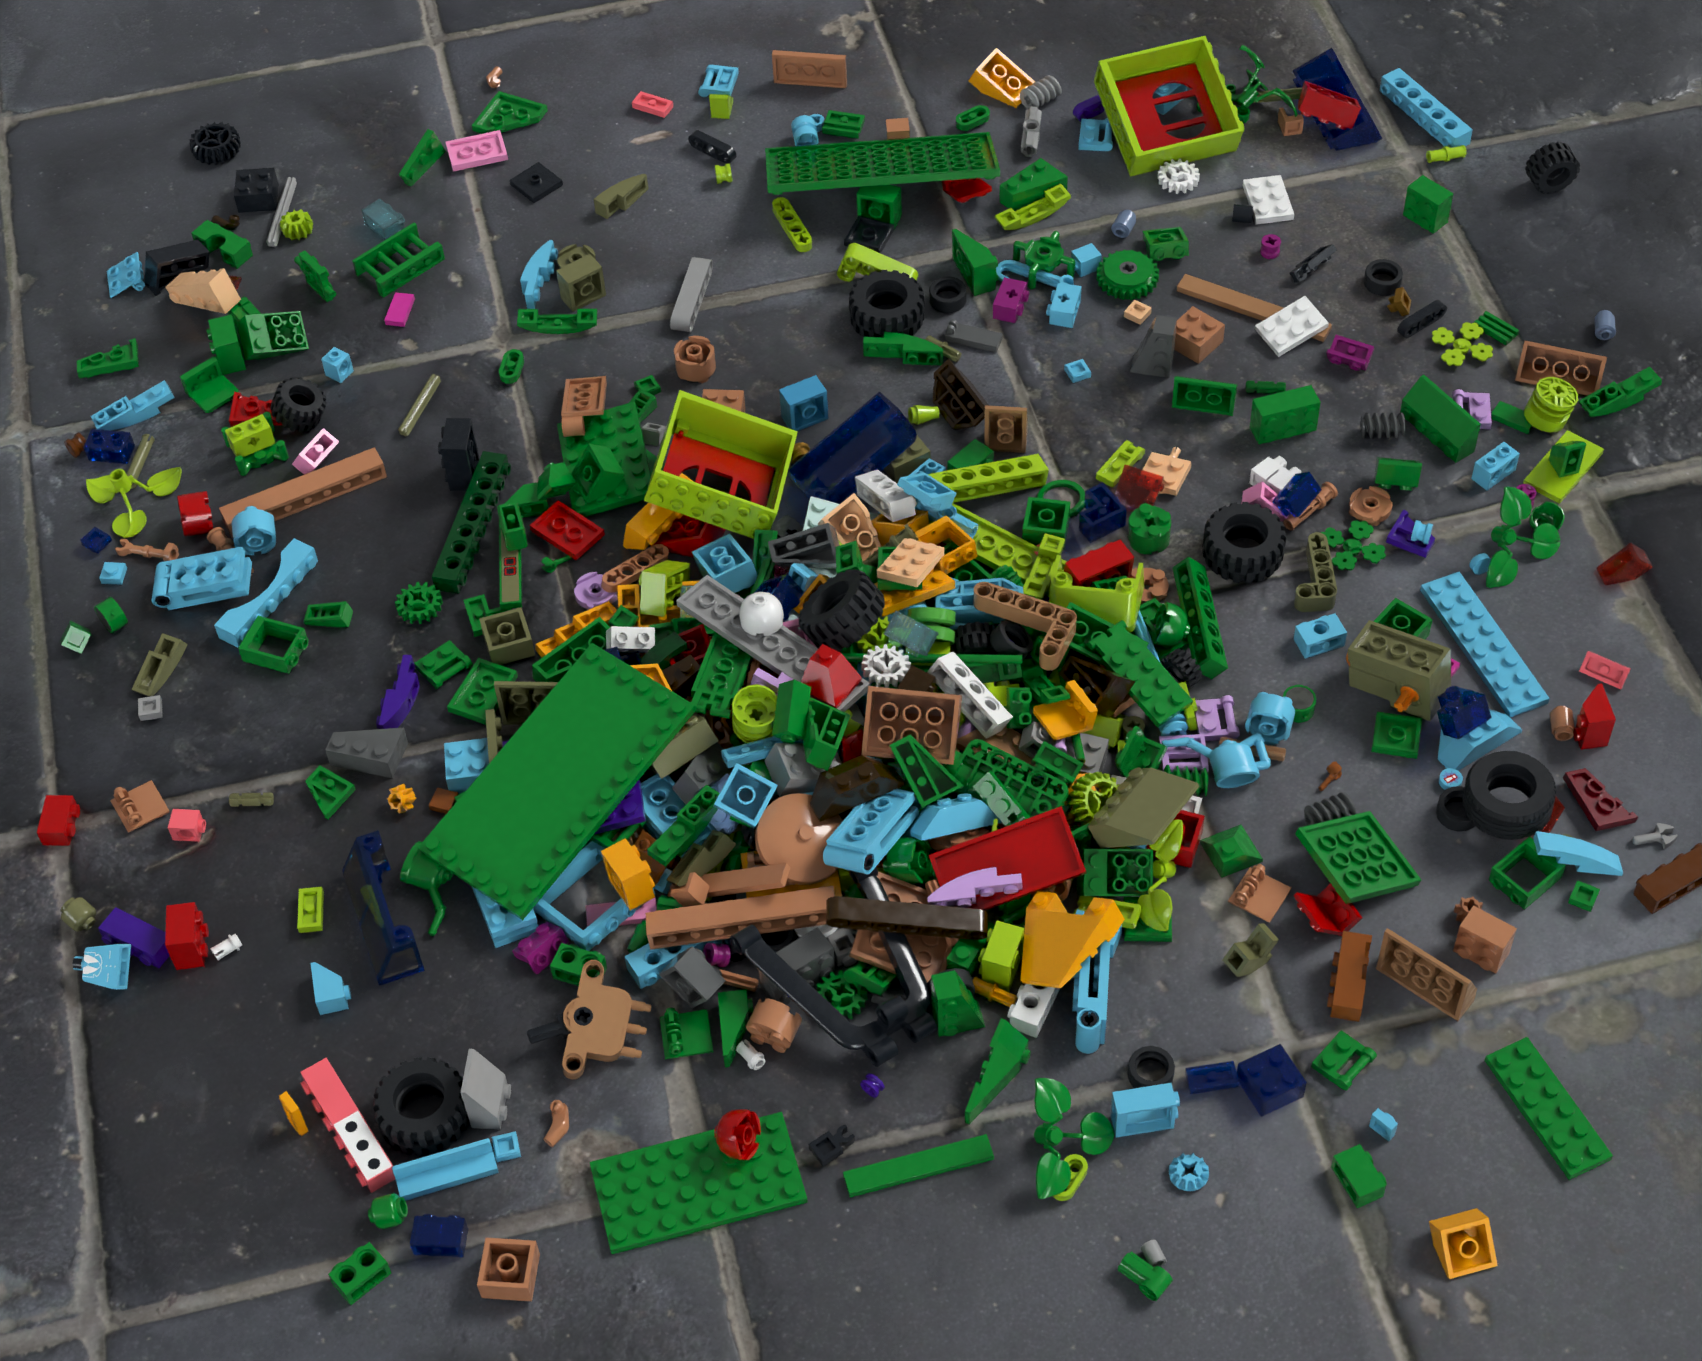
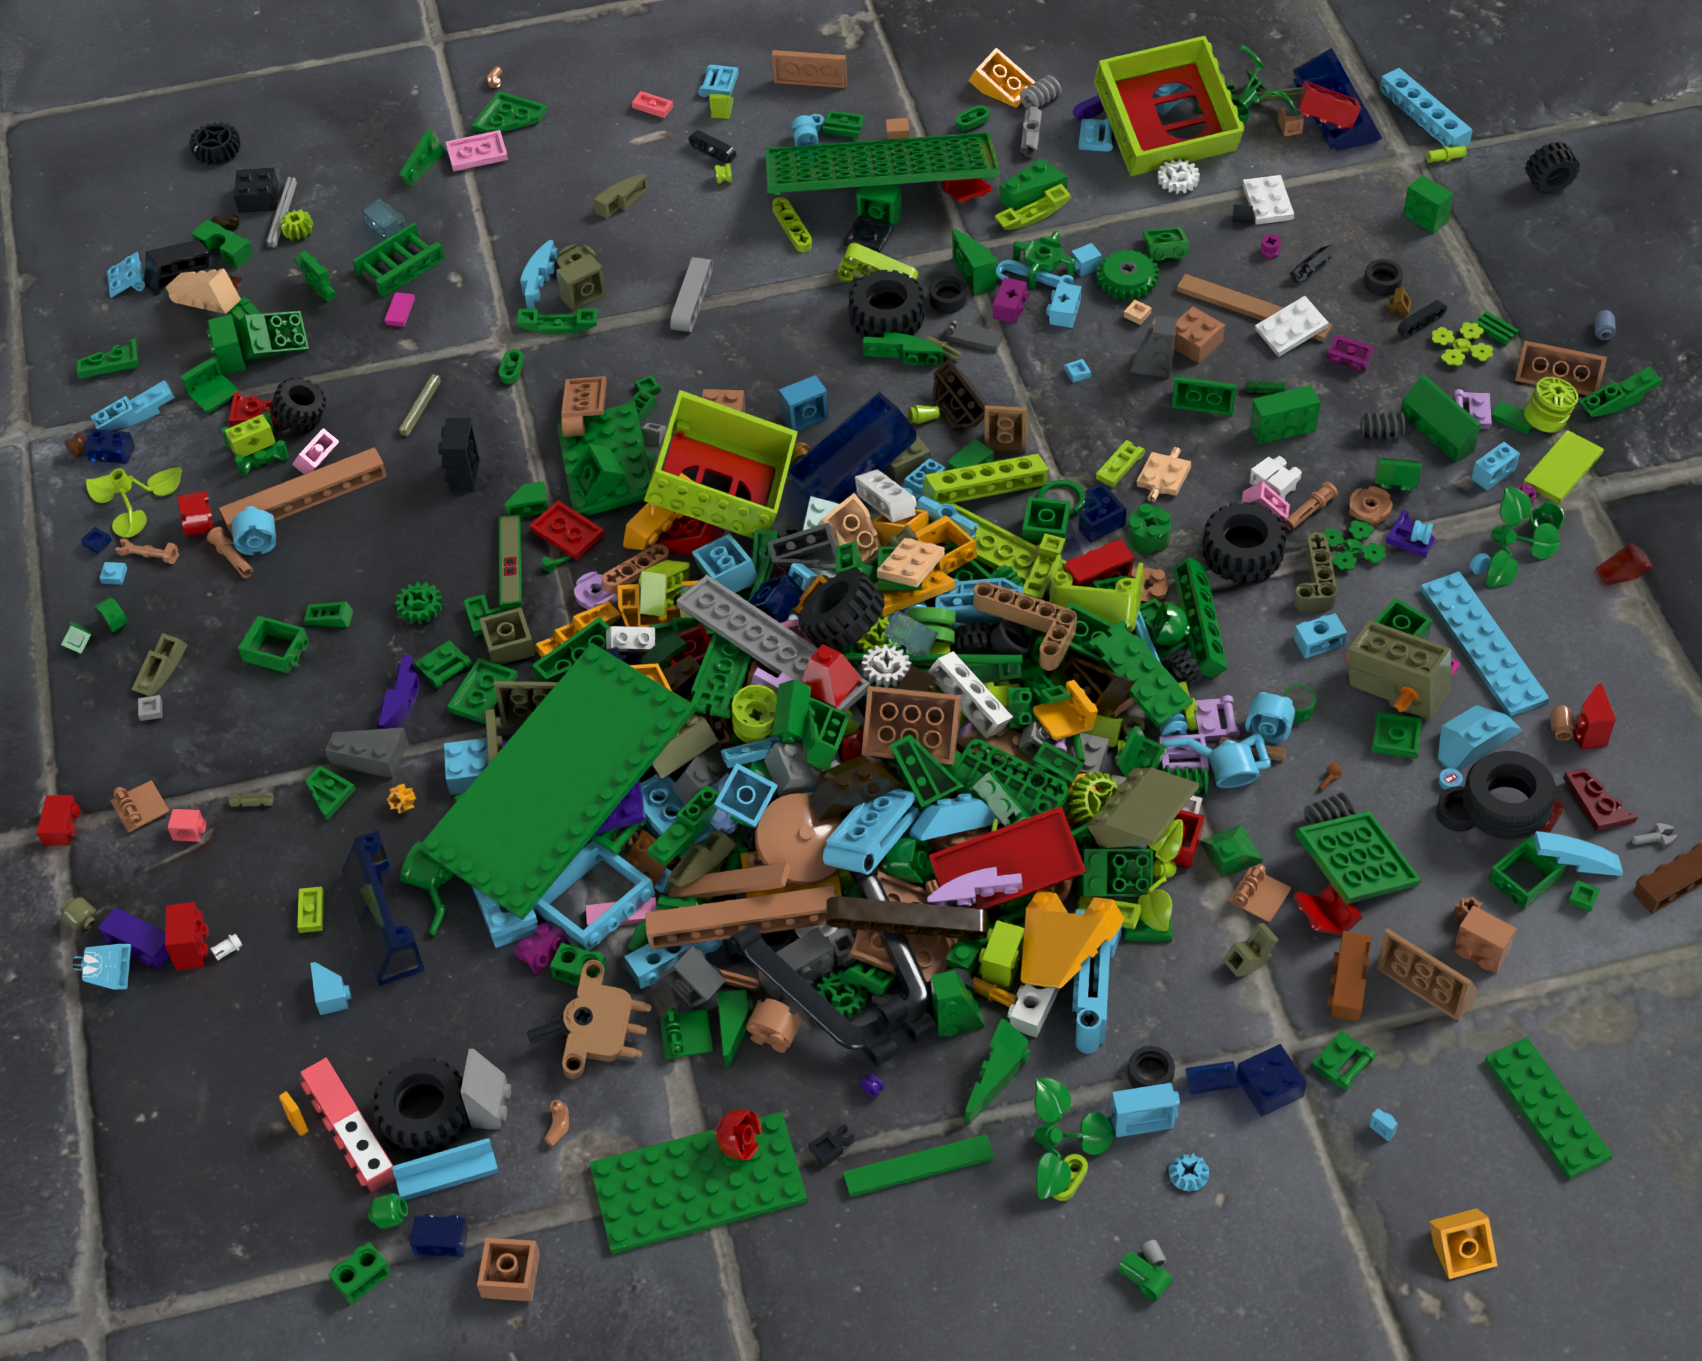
olive pin [126,434,155,489] -> none
medium azure hinge [151,547,252,610] -> none
medium azure arch [214,538,318,648] -> none
medium azure brick [321,347,354,383] -> none
dark orange tile [429,788,459,814] -> none
dark green brick [432,451,511,594] -> none
medium azure tile [492,1131,521,1162] -> none
green brick [497,502,528,551] -> none
black plate [509,162,563,203] -> none
green slope [537,462,577,500] -> none
light orange brick [601,838,655,911] -> none
green tile [608,605,639,627] -> none
nougat panel [670,872,710,907] -> none
nougat brick [674,336,716,383] -> none
magenta wheel [703,943,730,968] -> none
white pin [736,1040,765,1070] -> none
white cylinder [739,592,784,636] -> none
medium azure plate [897,472,956,511] -> none
sand blue brick [1111,210,1136,238] -> none
clear red hinge [1112,464,1165,511] -> none
clear blue hinge [1272,472,1322,518] -> none
green brick [1331,1144,1387,1208] -> none
clear blue brick [1436,686,1492,739] -> none
green slope [1549,441,1586,478] -> none
coral plate [1579,651,1631,689] -> none

